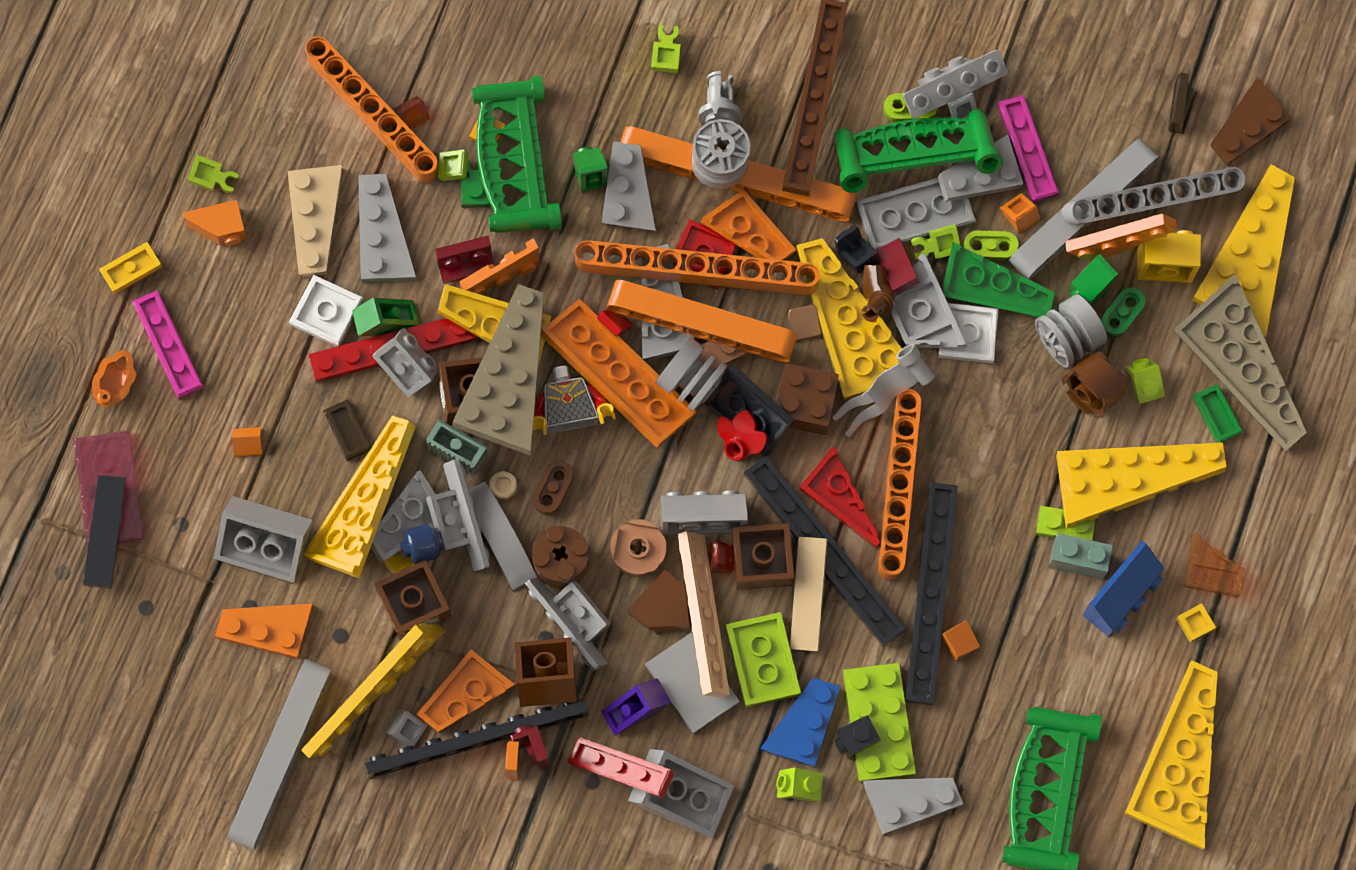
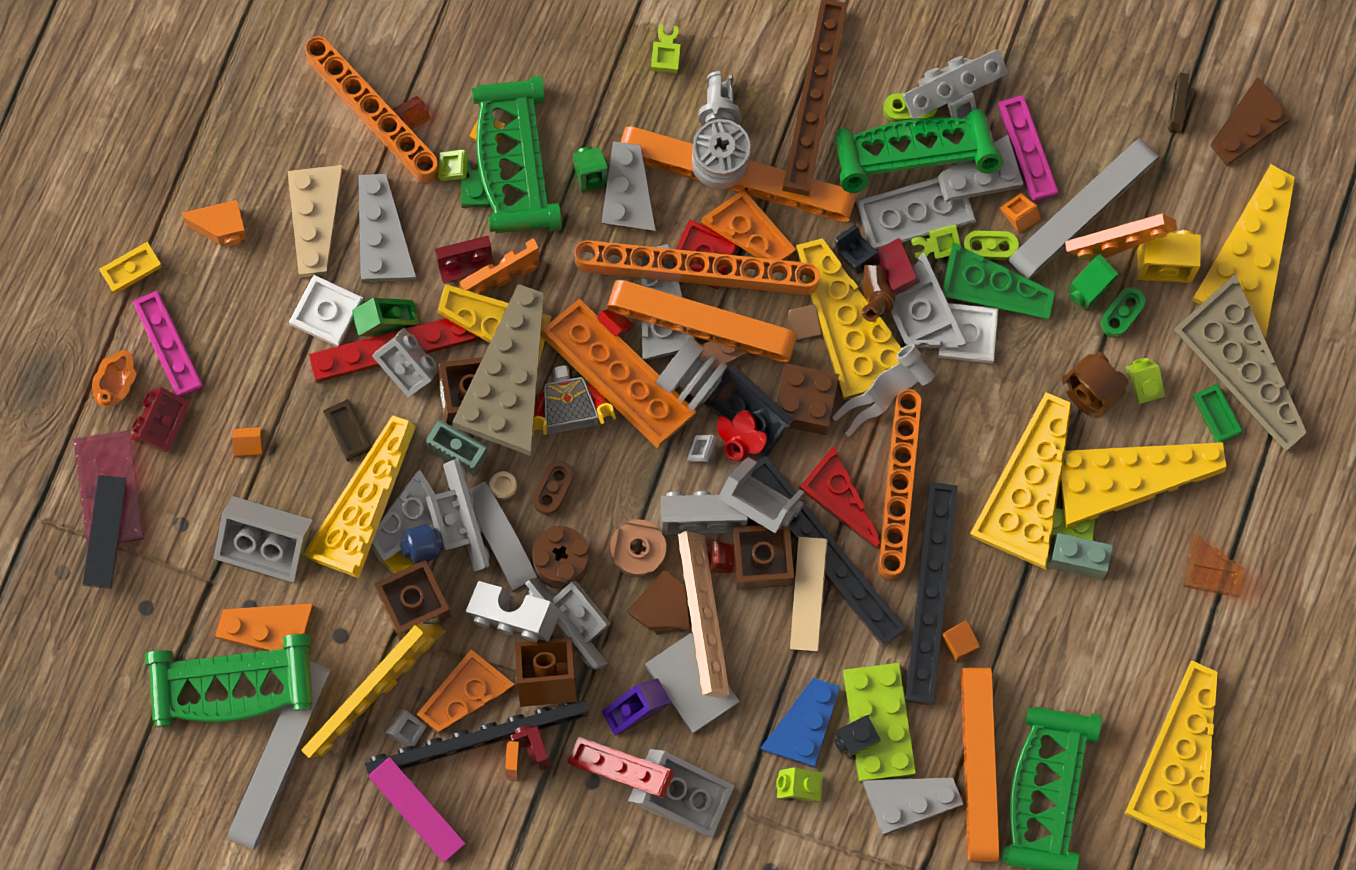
lime plate [186,154,239,194] -> none
lime plate [726,612,801,708] -> none
light grey wheel [1035,294,1107,368] -> none
light grey beam [1062,167,1245,225] -> none
blue slope [1082,540,1164,637] -> none
yellow plate [1176,603,1216,643] -> none
none -> dark red bracket [131,387,190,452]
none -> green piece [145,634,312,727]
none -> dark pink tile [368,757,465,863]
none -> arch [466,581,561,643]
none -> light grey slope [687,435,716,462]
none -> light grey panel [718,457,805,533]
none -> orange beam [961,668,999,862]
none -> yellow wing [970,392,1072,570]

